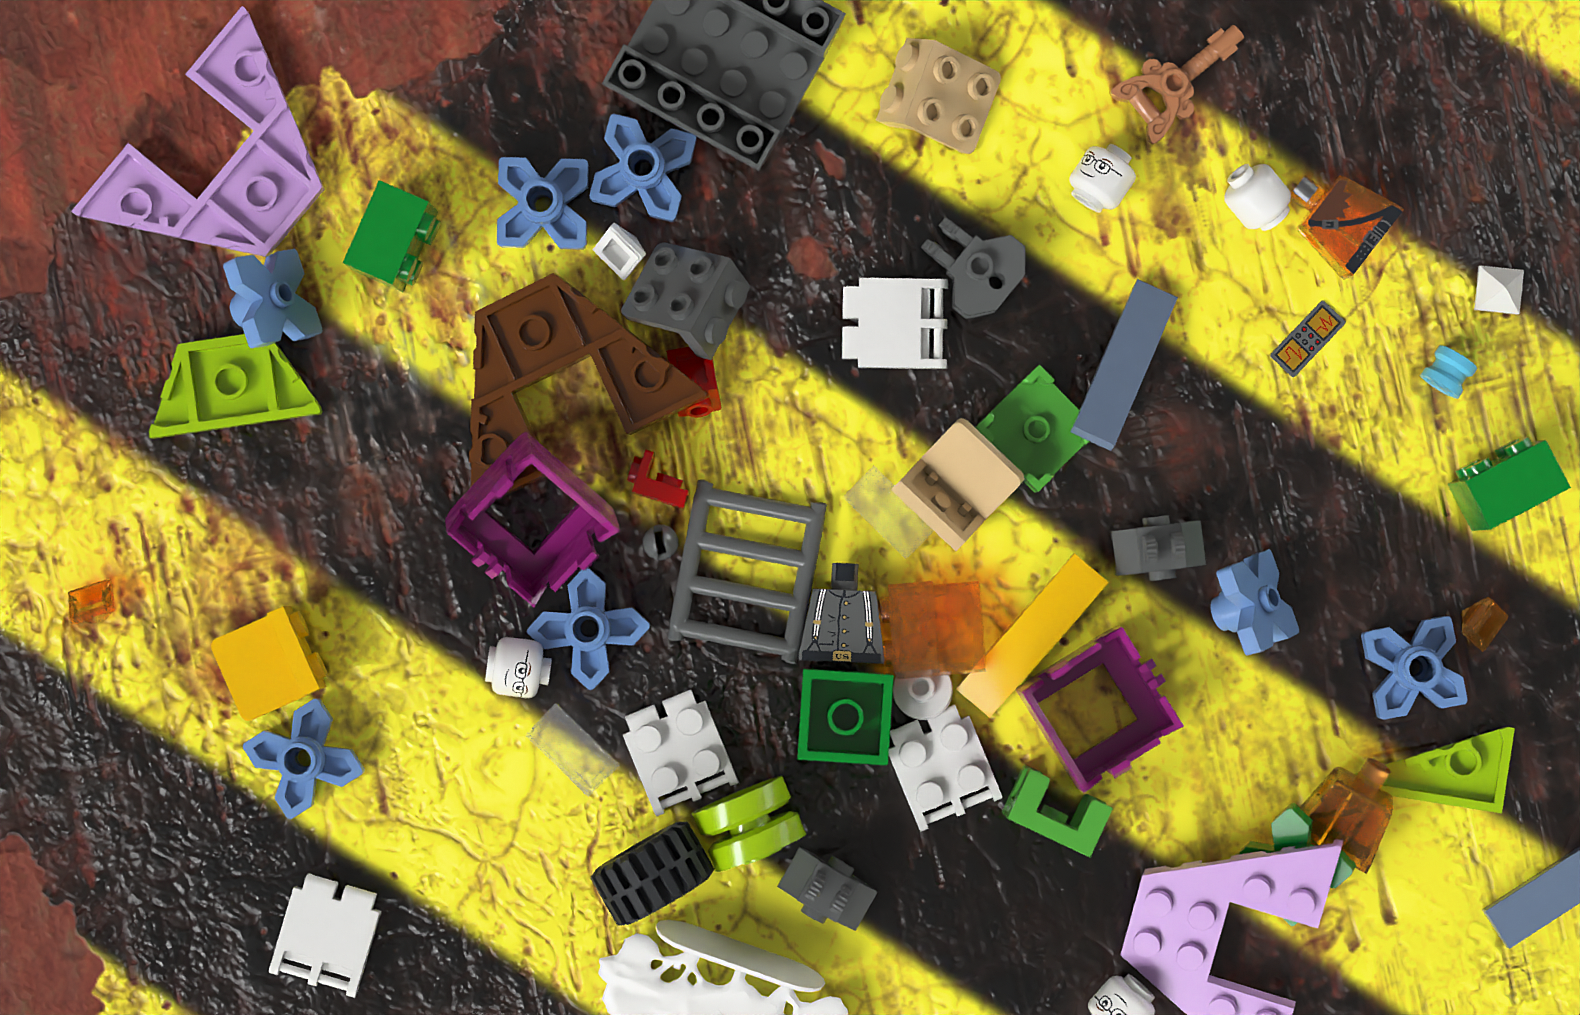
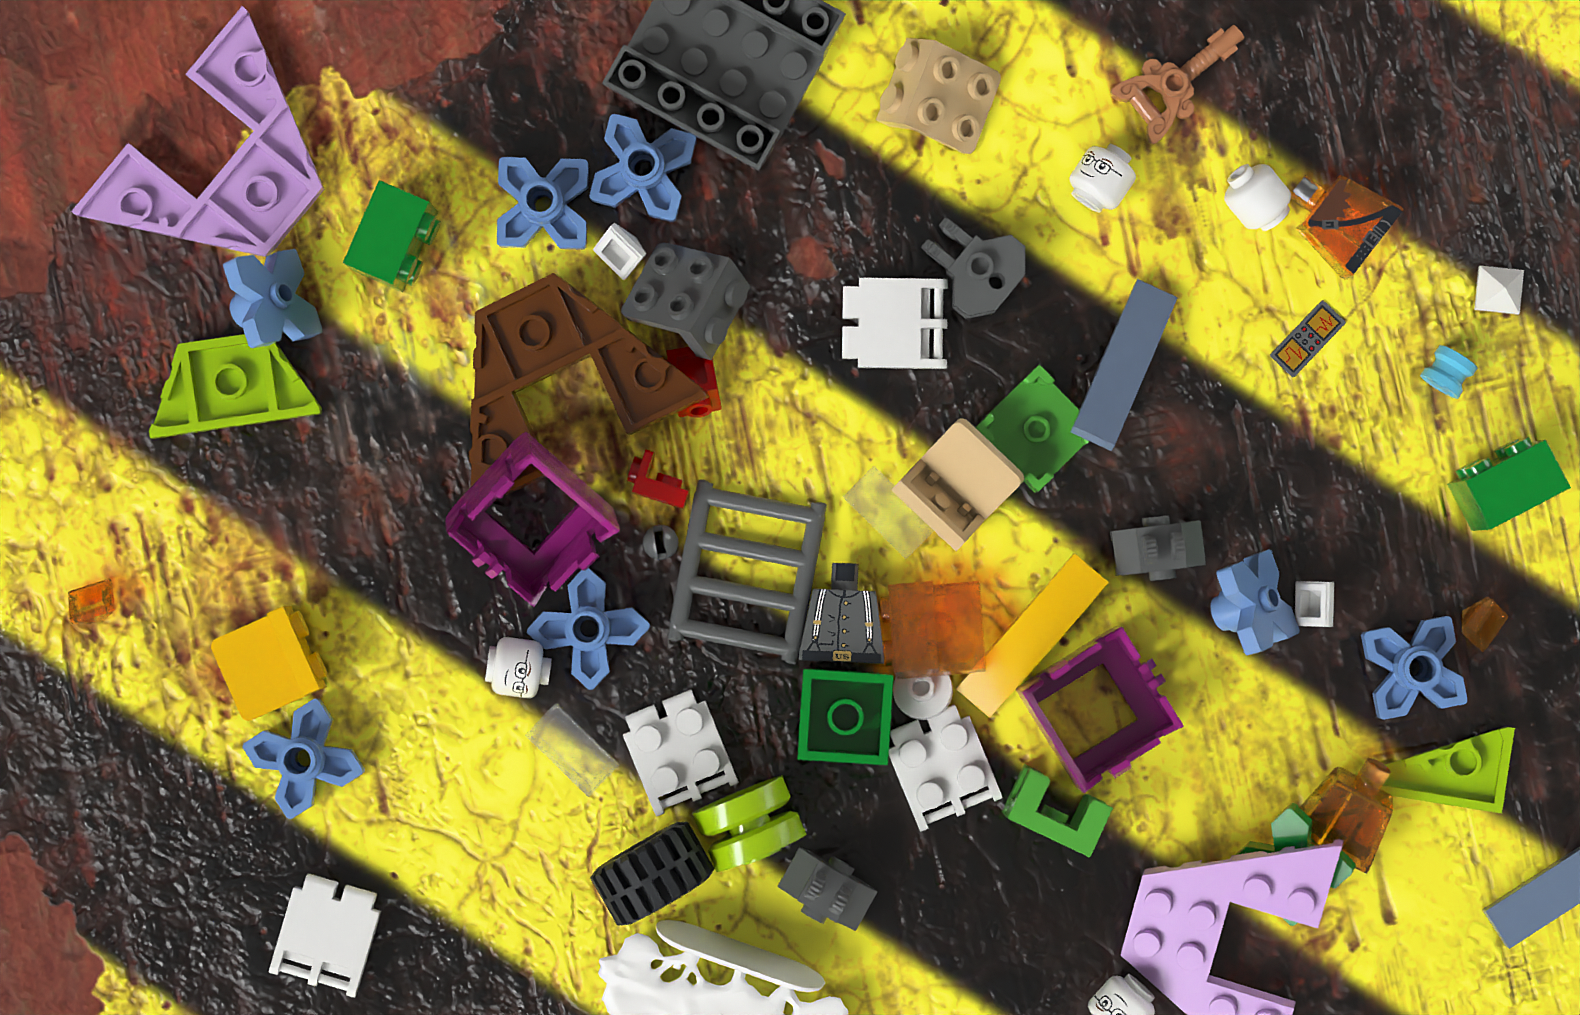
none -> white slope [1295,581,1334,627]

